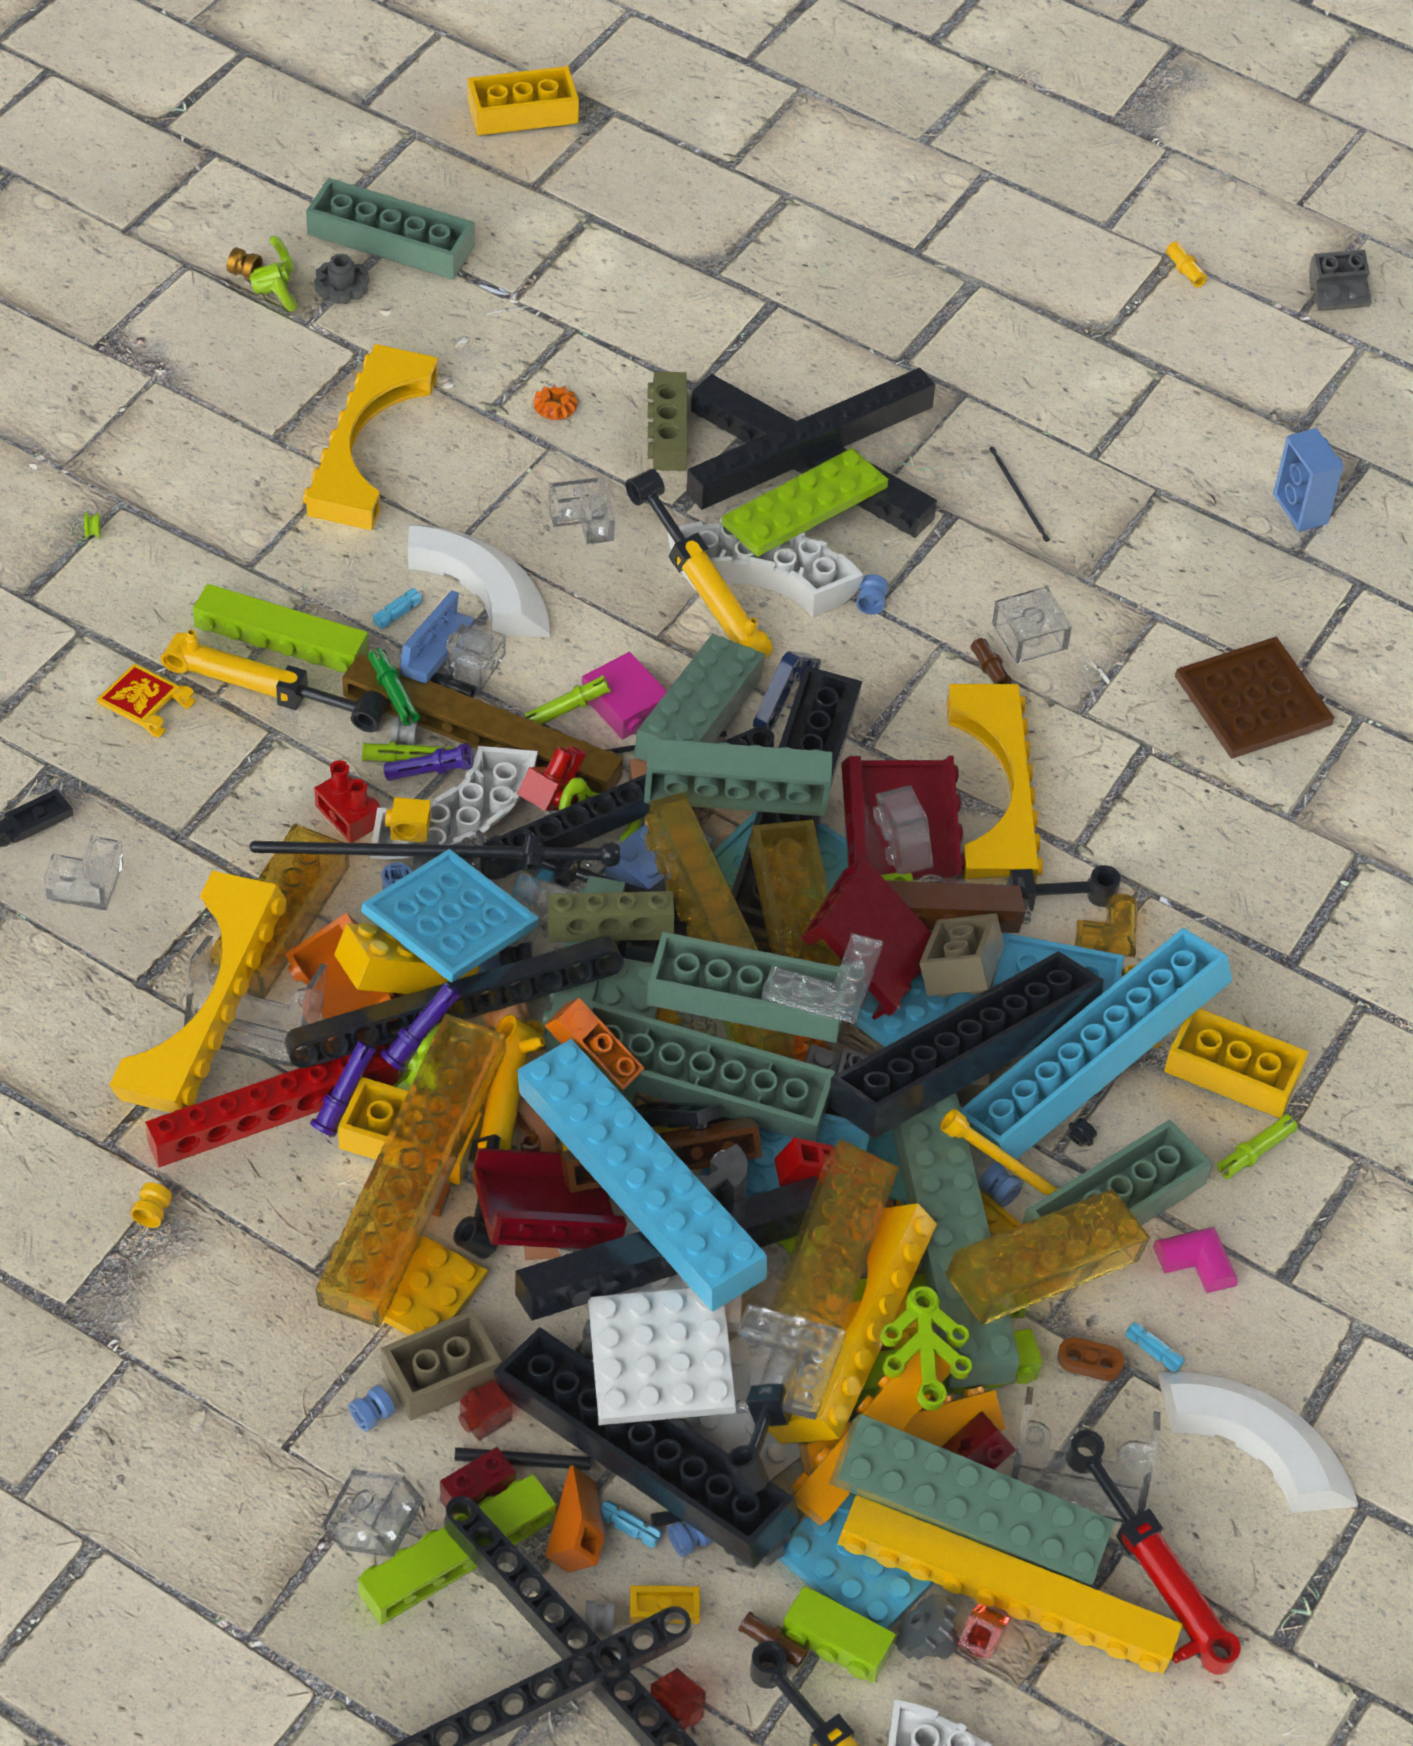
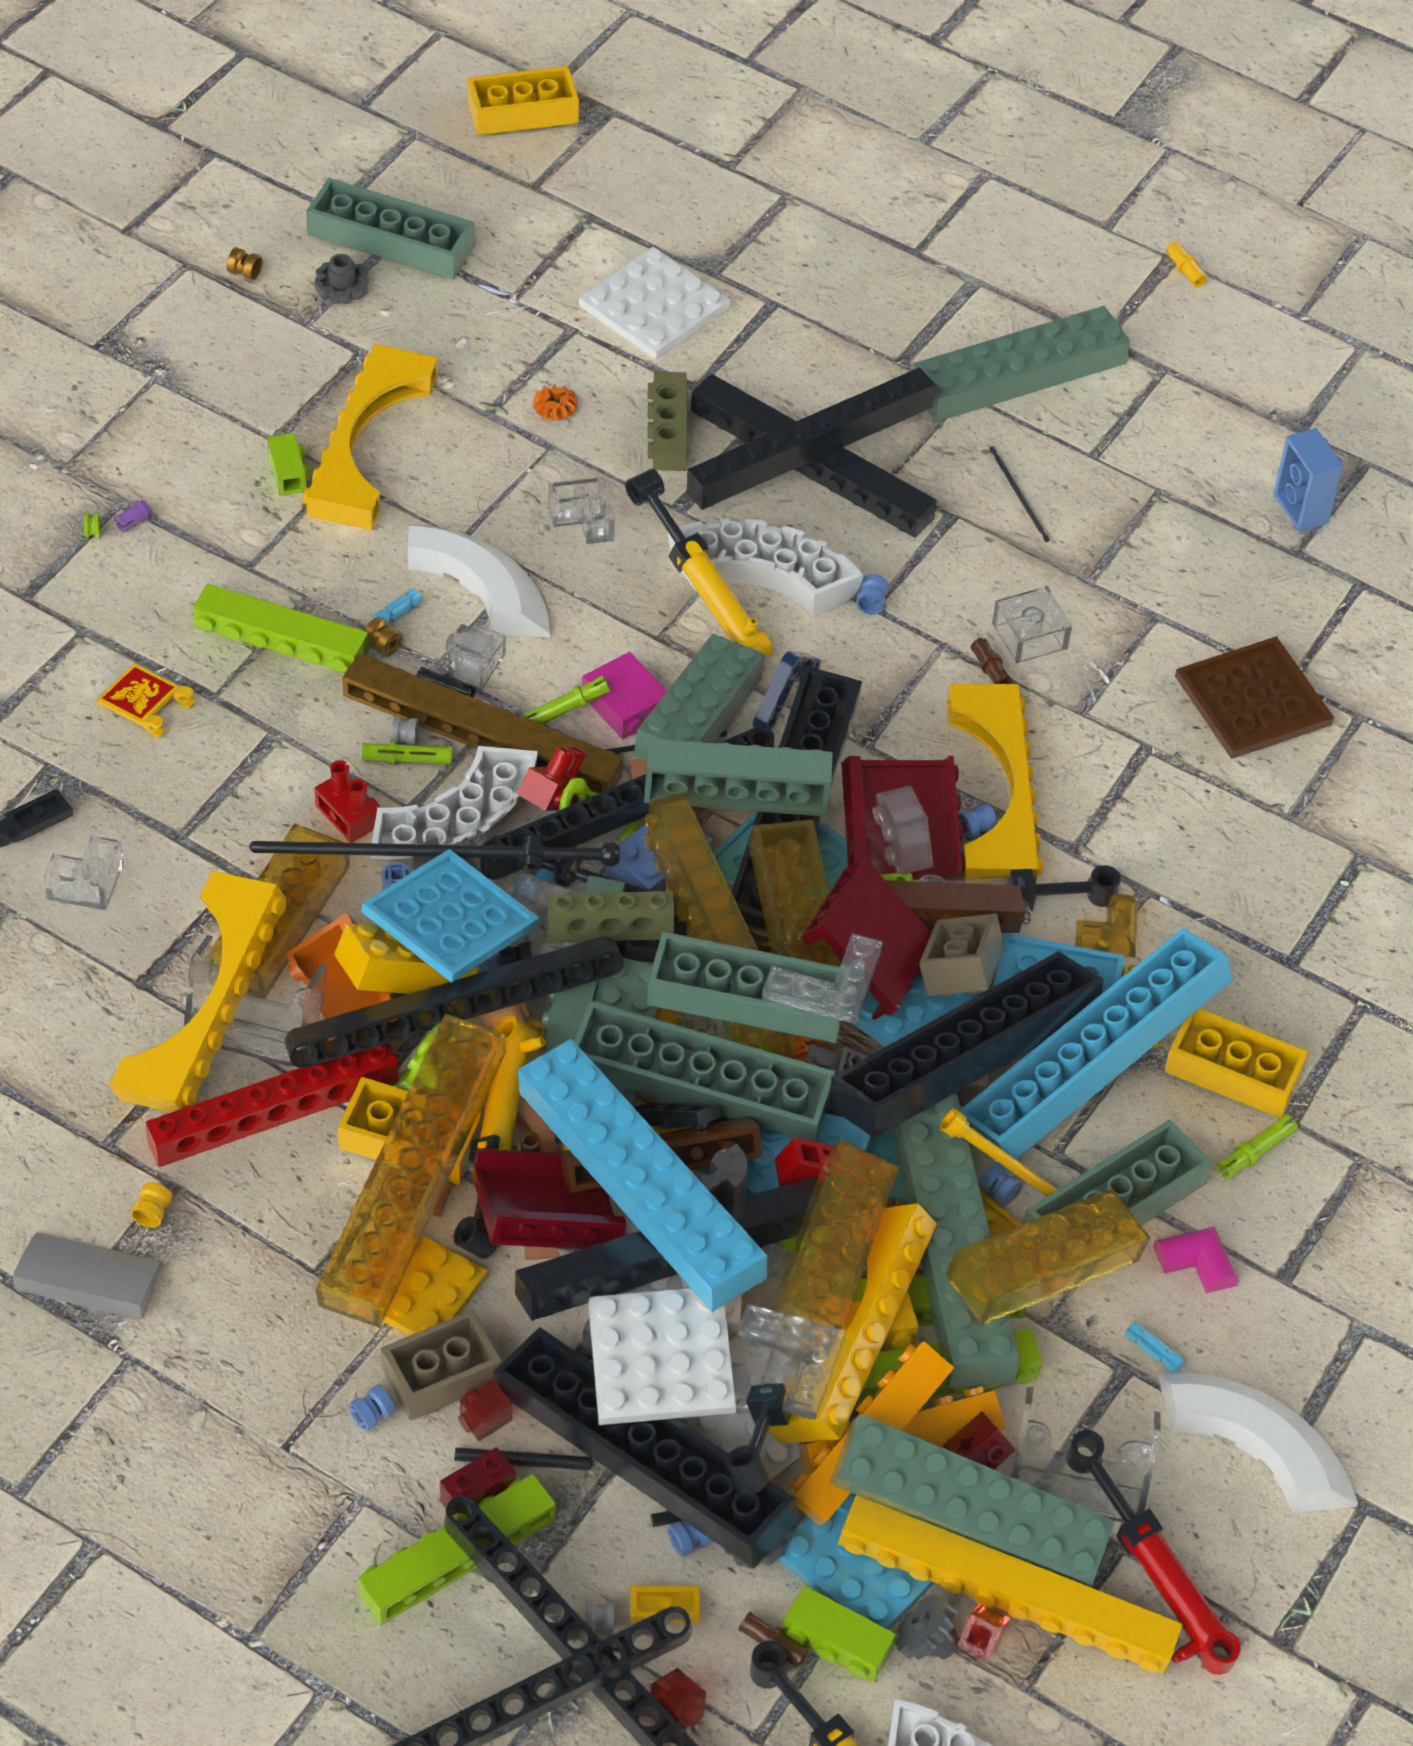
yellow piece [161,629,389,733] -> none
lime piece [250,236,297,312] -> none
dark purple pin [310,1040,376,1137] -> none
clear brick [321,1469,425,1557] -> none
green pin [368,648,420,726] -> none
dark purple pin [380,983,461,1071] -> none
dark purple pin [383,743,474,781] -> none
yellow brick [385,797,431,843] -> none
medium blue fence [399,590,475,684] -> none
orange slope [544,997,644,1091] -> none
orange slope [545,1465,605,1573] -> none
medium azure axle [601,1500,662,1548] -> none
lime plate [722,448,888,557] -> none
lime plant [880,1286,972,1411] -> none
dark orange plate [1057,1337,1124,1381] -> none
black plate [1068,1118,1097,1147] -> none
flat silver brick [1309,249,1372,311] -> none
none -> light grey slope [13,1233,163,1319]
none -> medium lavender pin [114,500,152,532]
none -> lime brick [267,433,310,496]
none -> pearl gold wheel [364,617,403,657]
none -> white plate [579,246,730,360]
none -> sand green brick [913,306,1130,422]
none -> medium blue wheel [958,803,998,841]

